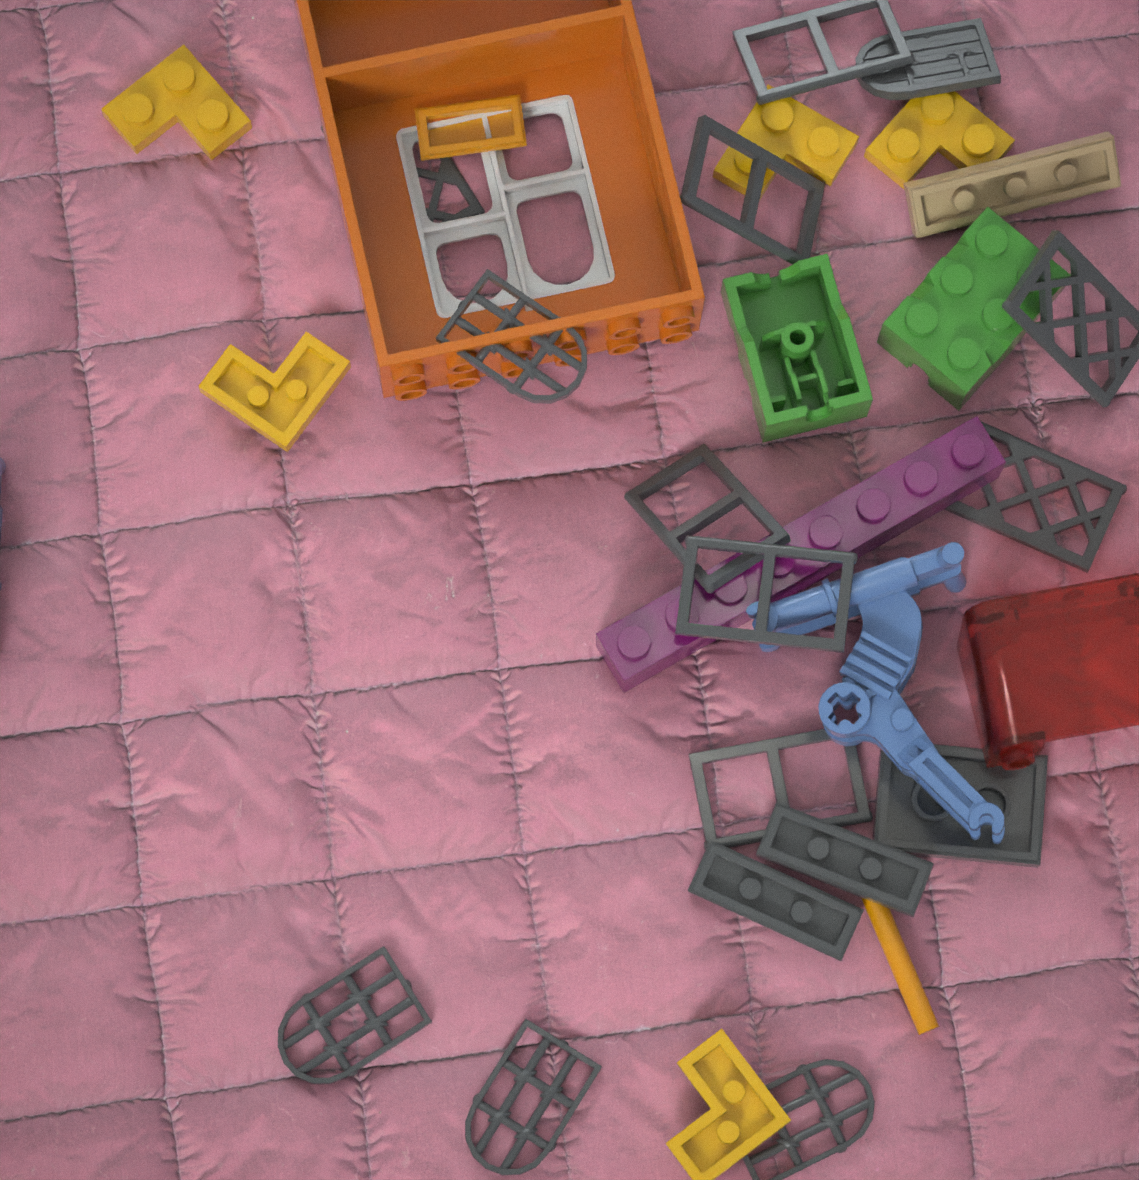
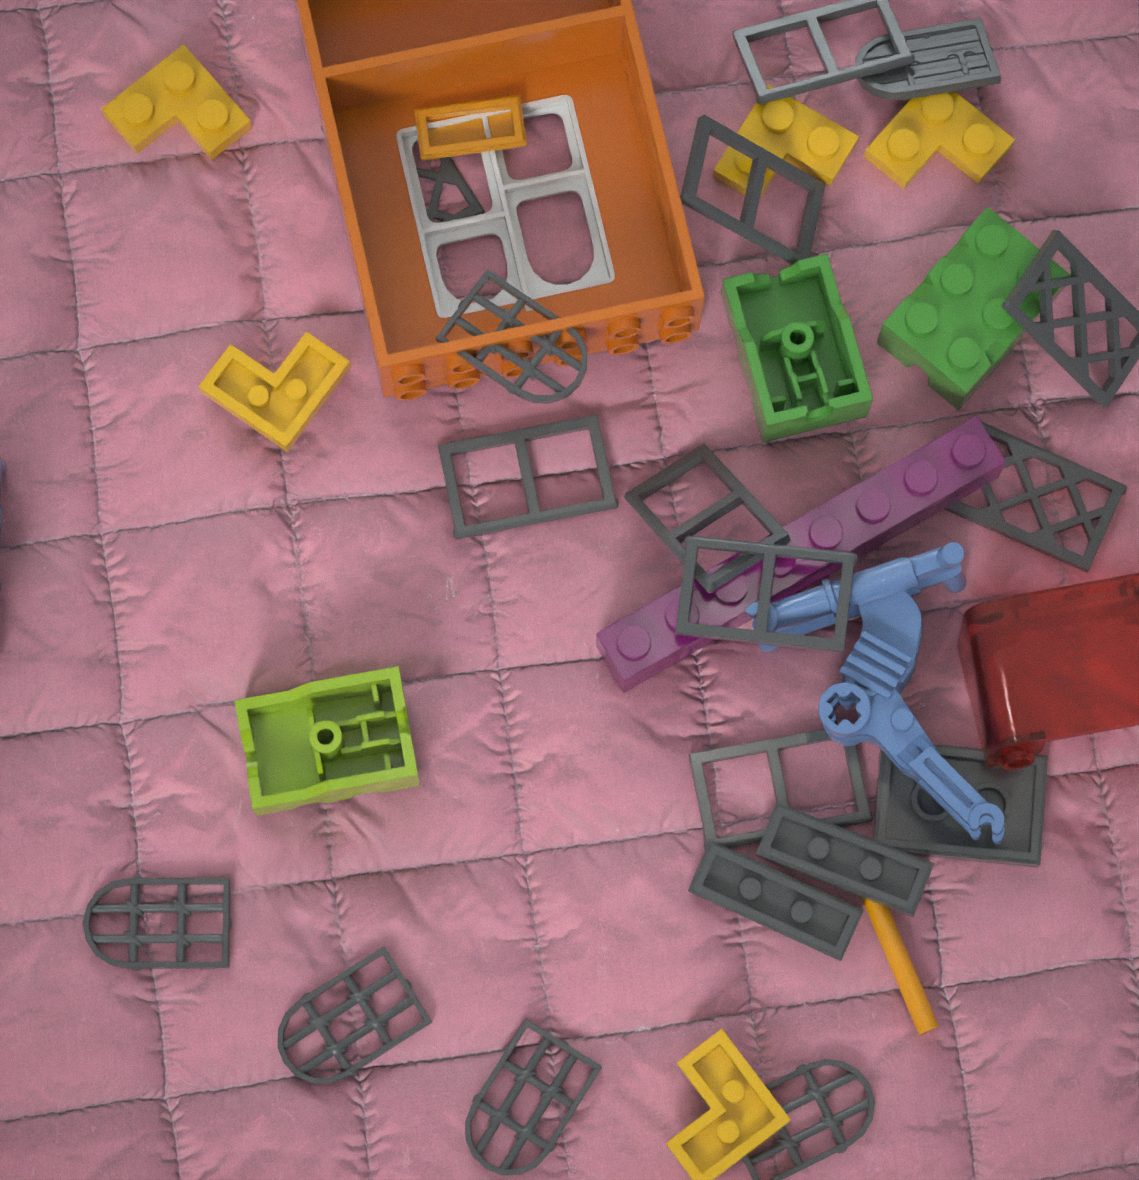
tan tile [903,131,1121,238] -> none
none -> dark grey window [83,876,232,971]
none -> lime piece [234,666,420,816]
none -> dark grey window [438,414,619,540]

